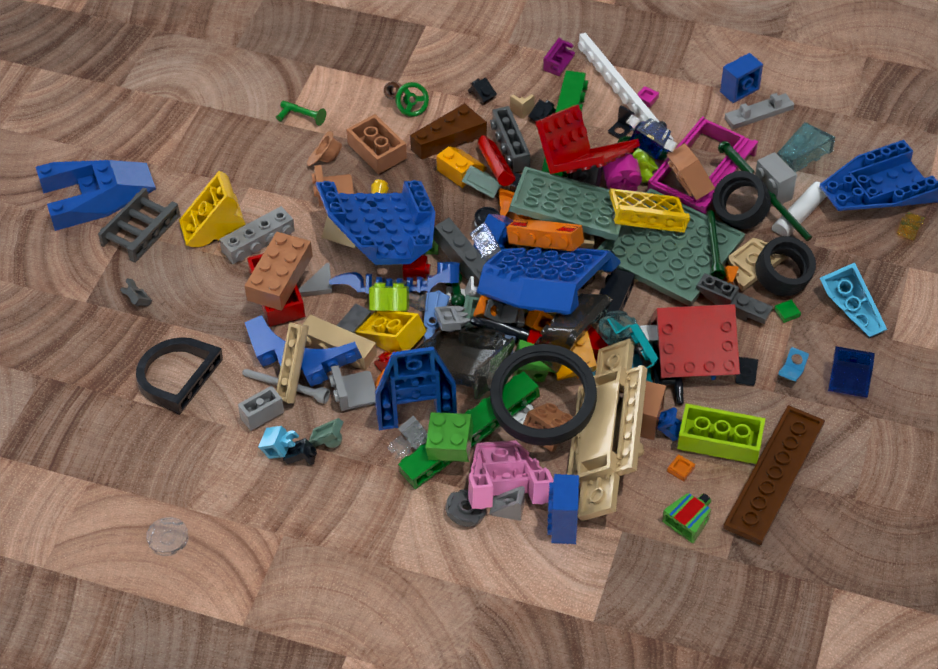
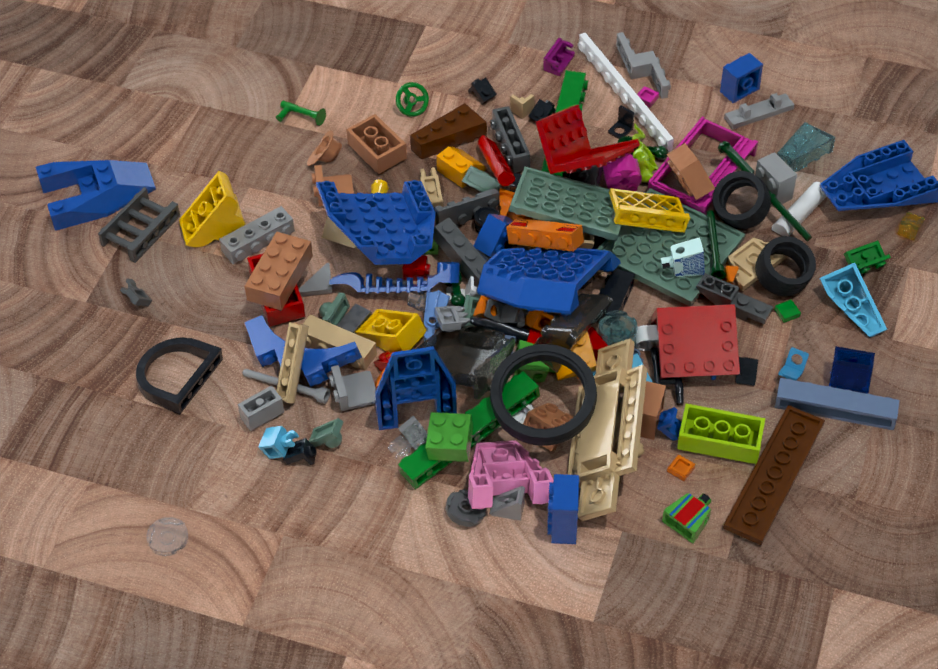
lime brick [369,282,409,311] -> none
reddish brown brick [384,82,404,99] -> none
clear plate [470,222,501,261] -> none
teal piece [607,318,659,382] -> none
clear blue torso [626,115,677,159] -> none
none -> sand green tile [319,292,350,326]
none -> tan hinge [420,167,443,207]
none -> dark grey wing [435,188,499,226]
none -> light grey bracket [616,32,671,99]
none -> light aqua torso [660,237,705,277]
none -> sand blue brick [775,378,900,431]
none -> green bracket [844,240,891,274]

